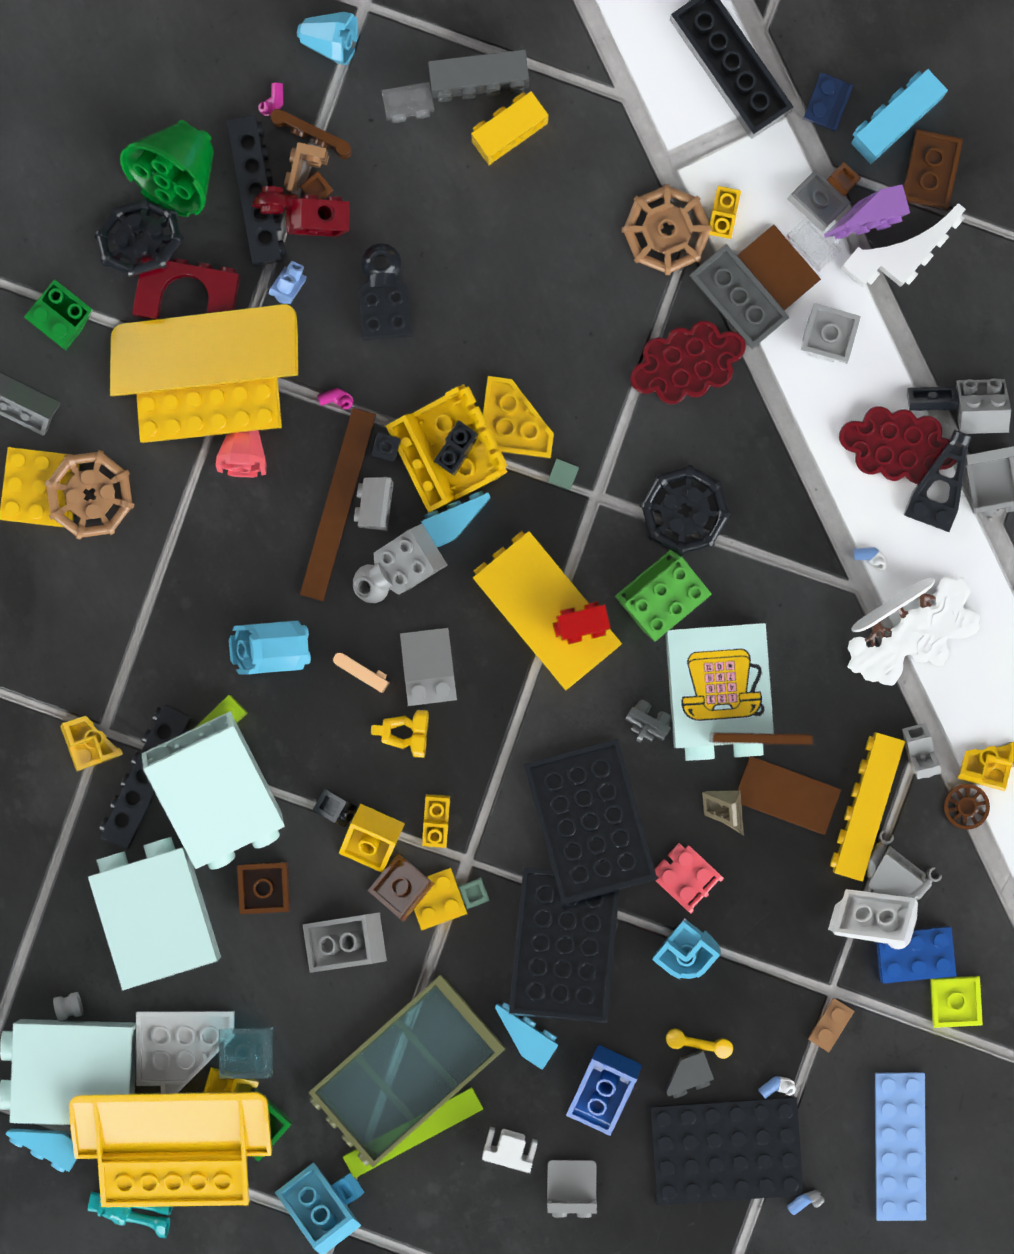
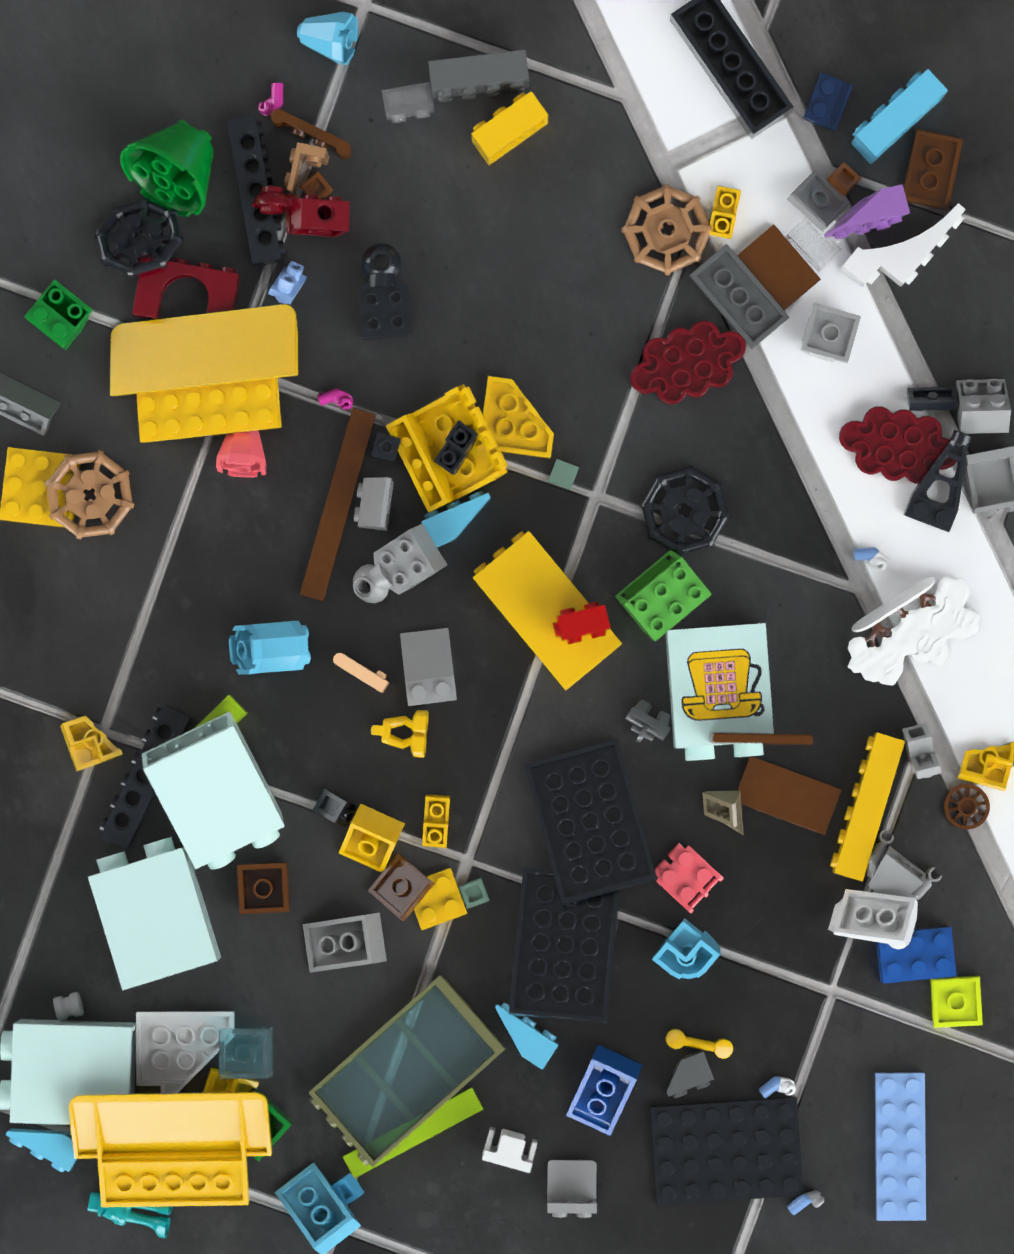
medium nougat plate [808,998,855,1052] -> none

